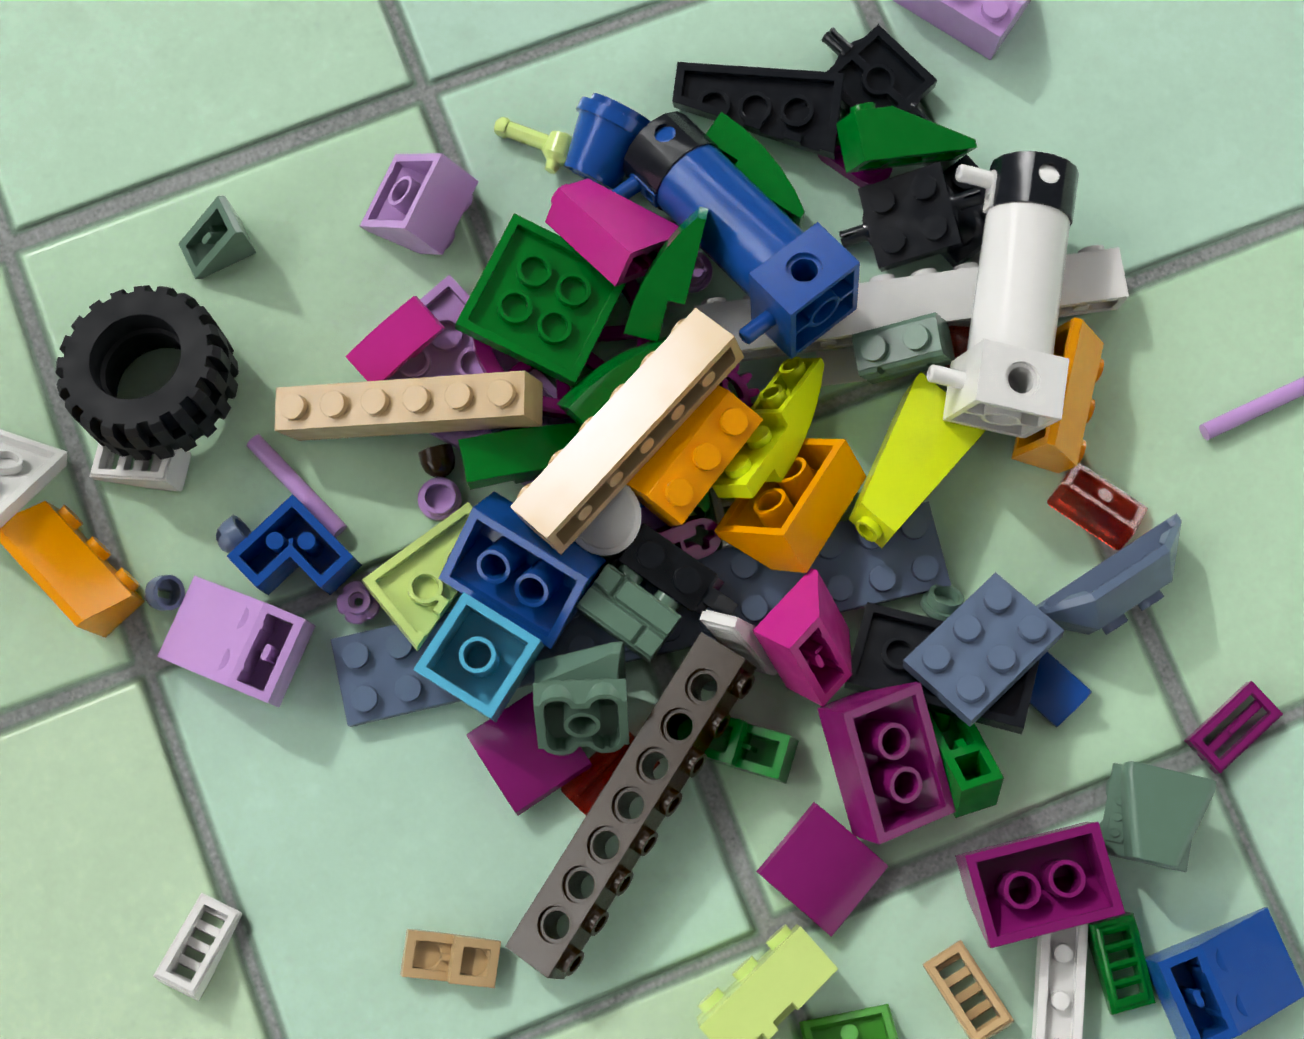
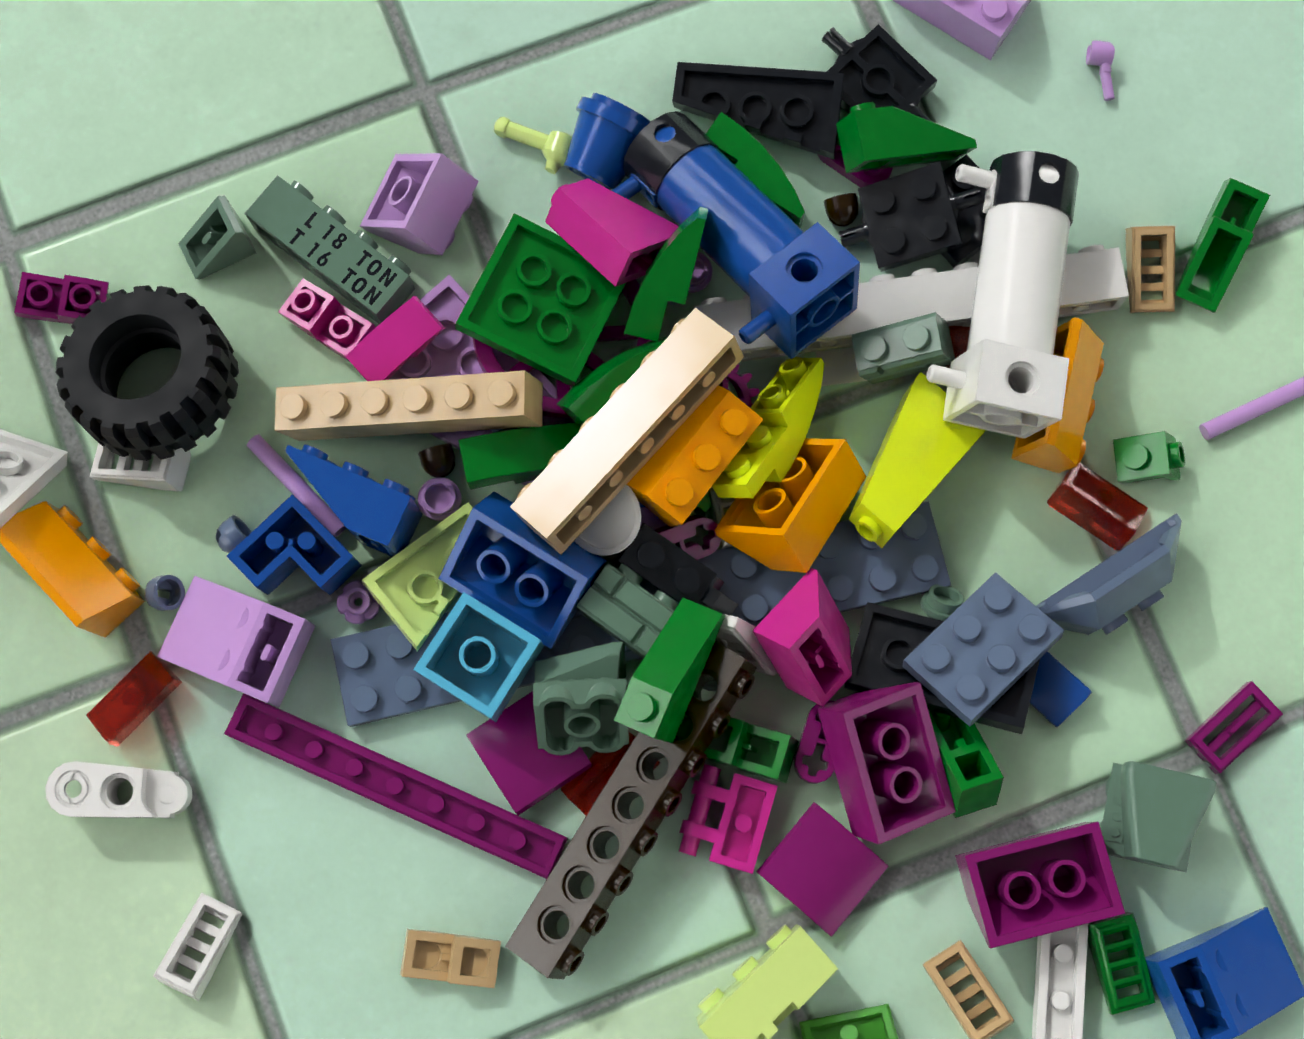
none -> magenta slope [14,272,109,324]
none -> white piece [45,761,193,818]
none -> clear red slope [86,651,182,746]
none -> magenta tile [224,693,568,879]
none -> sand green brick [244,175,415,324]
none -> dark pink slope [278,278,376,361]
none -> blue slope [285,444,423,557]
none -> green slope [614,598,726,743]
none -> dark pink plate [679,764,778,874]
none -> magenta beam [794,700,834,784]
none -> dark brown hinge [824,193,859,227]
none -> lavender hand [1086,40,1115,101]
none -> green bracket [1113,431,1185,484]
none -> tan slope [1126,226,1175,313]
none -> green slope [1175,178,1270,313]

